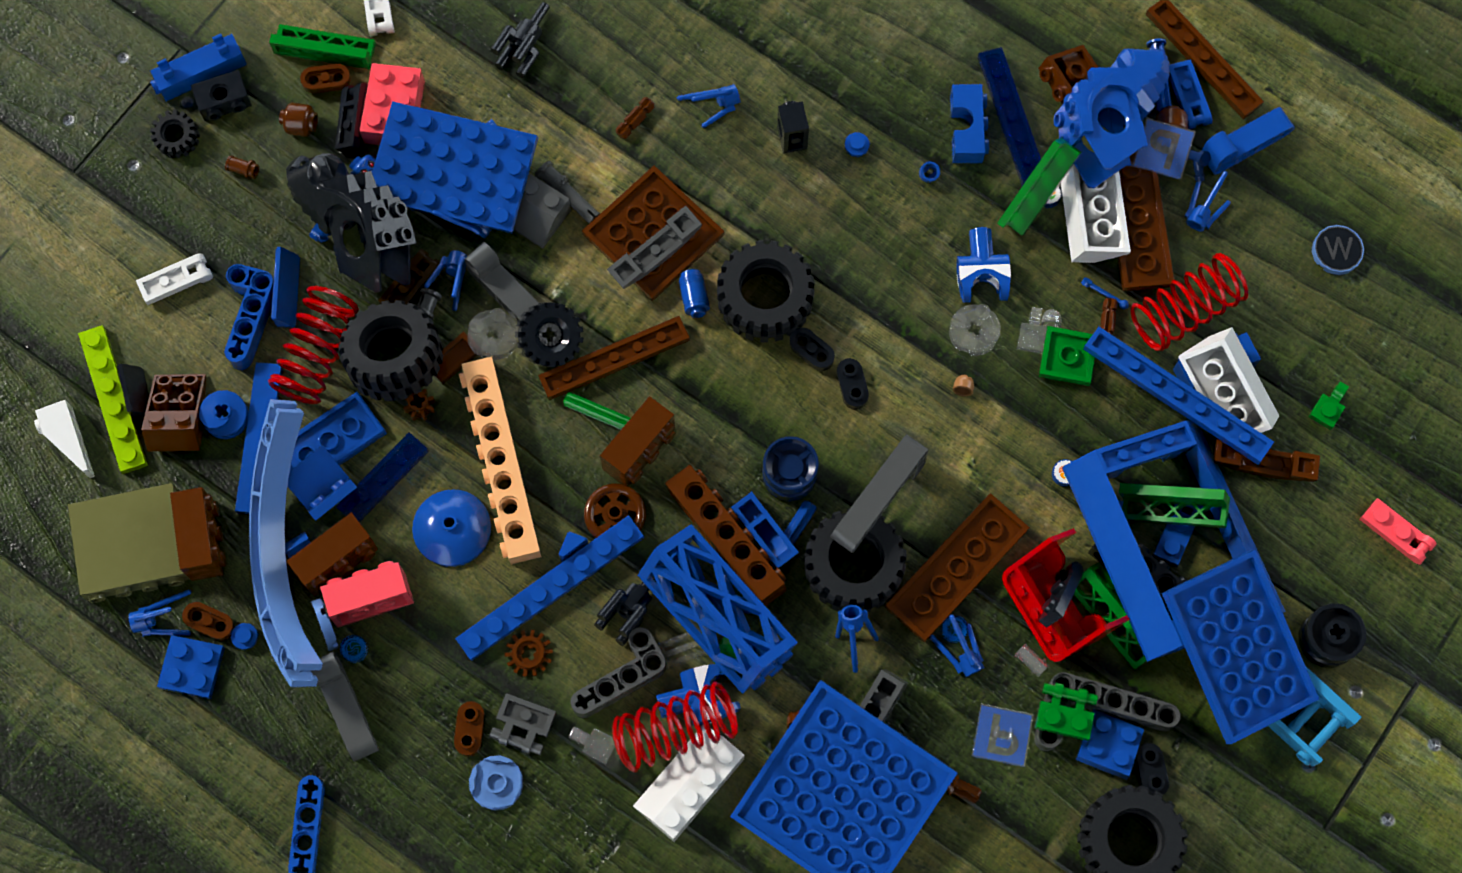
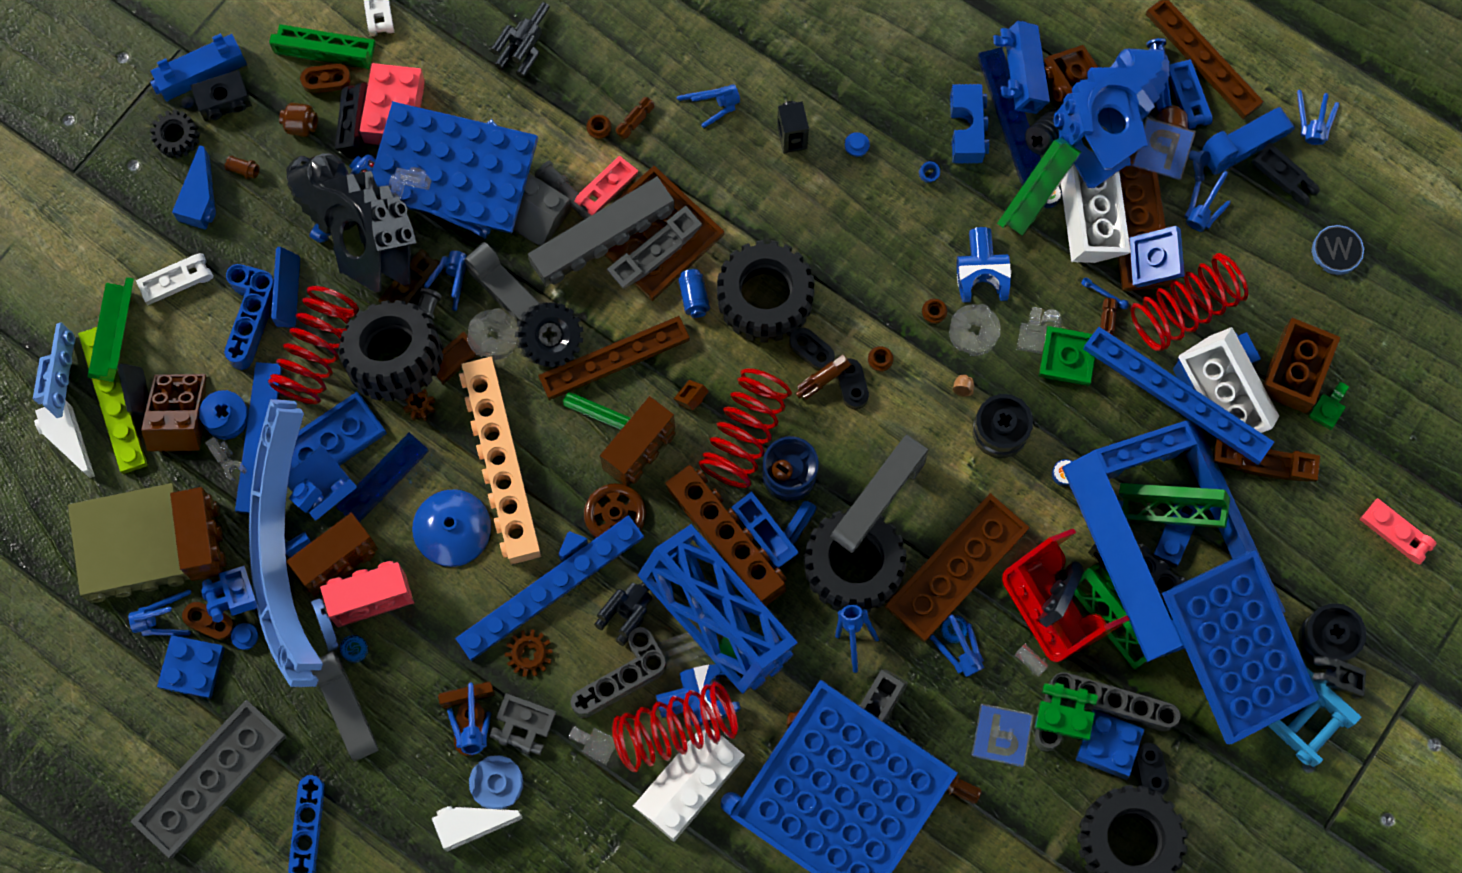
none -> medium blue bracket [33,322,75,418]
none -> green fence [87,277,134,382]
none -> dark grey plate [130,699,287,859]
none -> blue slope [172,145,216,230]
none -> blue plate [201,566,258,622]
none -> clear plate [205,437,247,482]
none -> blue plate [289,478,323,513]
none -> clear bracket [389,167,432,199]
none -> white slope [432,806,523,851]
none -> reddish brown tile [438,682,495,708]
none -> blue plant [447,683,491,754]
none -> dark grey brick [528,176,674,287]
none -> coral plate [574,155,639,215]
none -> reddish brown plate [587,115,611,139]
none -> reddish brown plate [674,380,709,410]
none -> red piece [699,368,792,488]
none -> blue hinge [721,792,742,816]
none -> reddish brown hinge [772,460,793,482]
none -> reddish brown piece [796,354,851,399]
none -> reddish brown plate [868,346,894,372]
none -> reddish brown plate [922,299,947,324]
none -> black wheel [972,394,1033,458]
none -> blue brick [993,21,1050,114]
none -> black piece [1025,108,1059,155]
none -> plate [1129,226,1185,288]
none -> black hinge [1251,143,1320,206]
none -> reddish brown brick [1262,317,1341,414]
none -> blue plant [1297,90,1339,145]
none -> black hinge [1313,657,1366,697]

